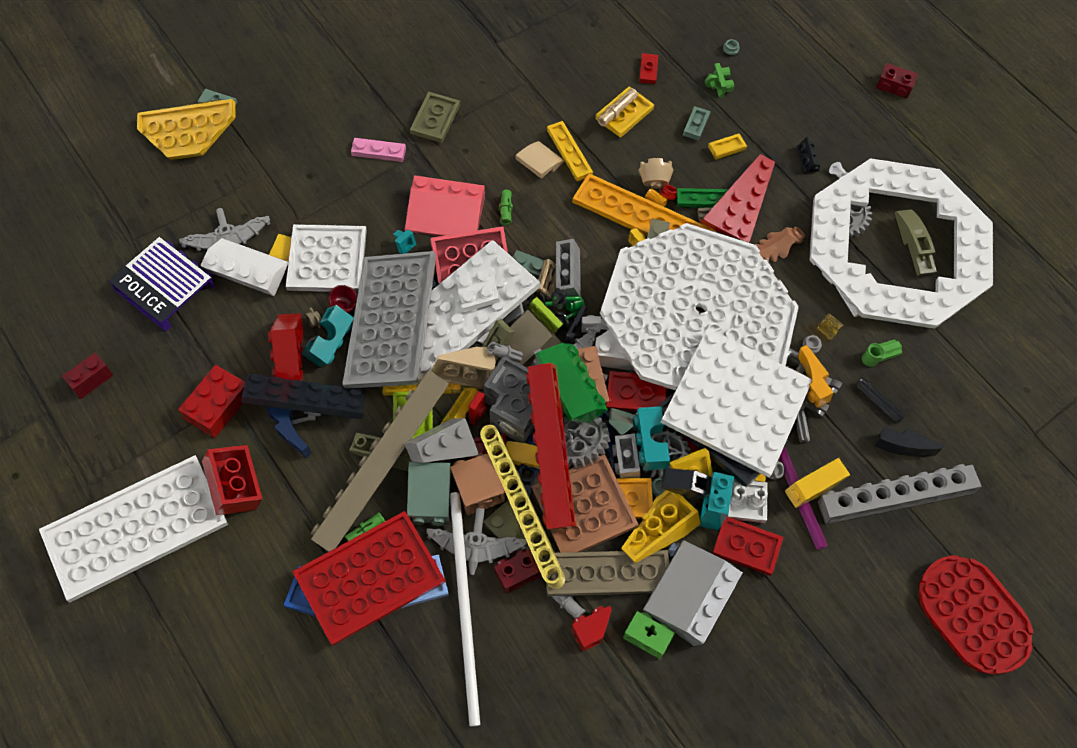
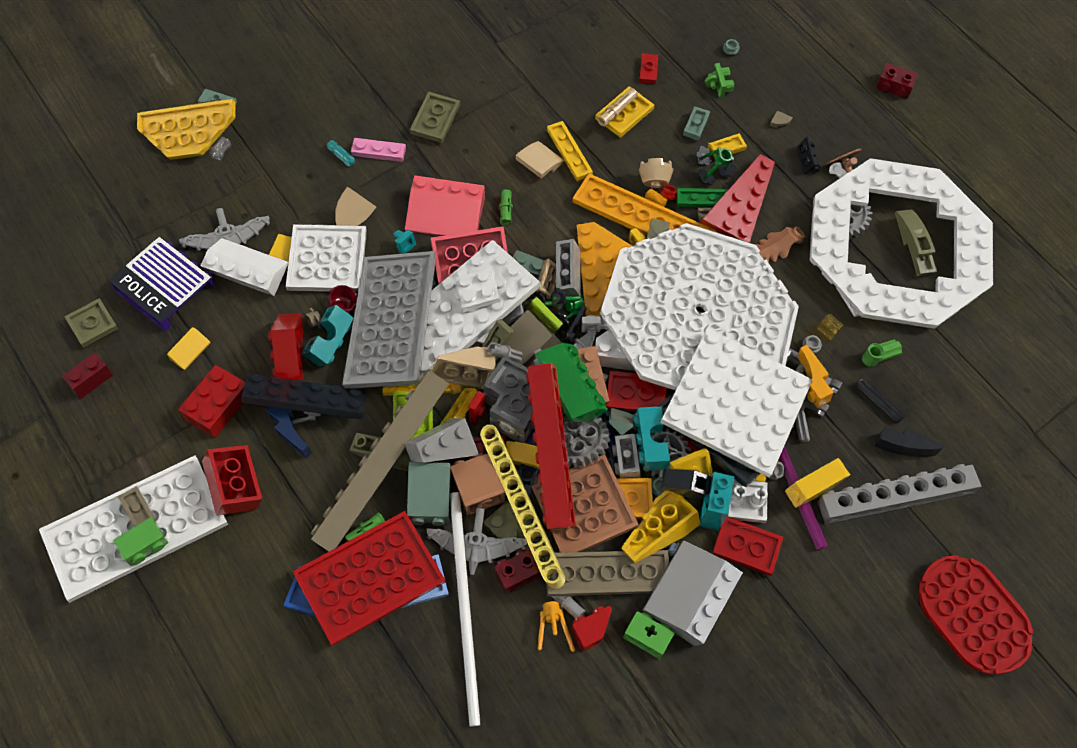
none -> olive plate [65,298,118,348]
none -> bright green brick [113,517,168,566]
none -> dark tan plate [118,486,157,527]
none -> yellow slope [167,327,210,370]
none -> clear bush [208,136,231,160]
none -> teal axle [327,140,355,166]
none -> tan shield [335,187,376,226]
none -> light orange plant [538,601,575,652]
none -> light orange plate [577,222,632,319]
none -> plant [695,146,737,185]
none -> dark tan tile [770,111,793,128]
none -> nougat shield [824,149,862,173]

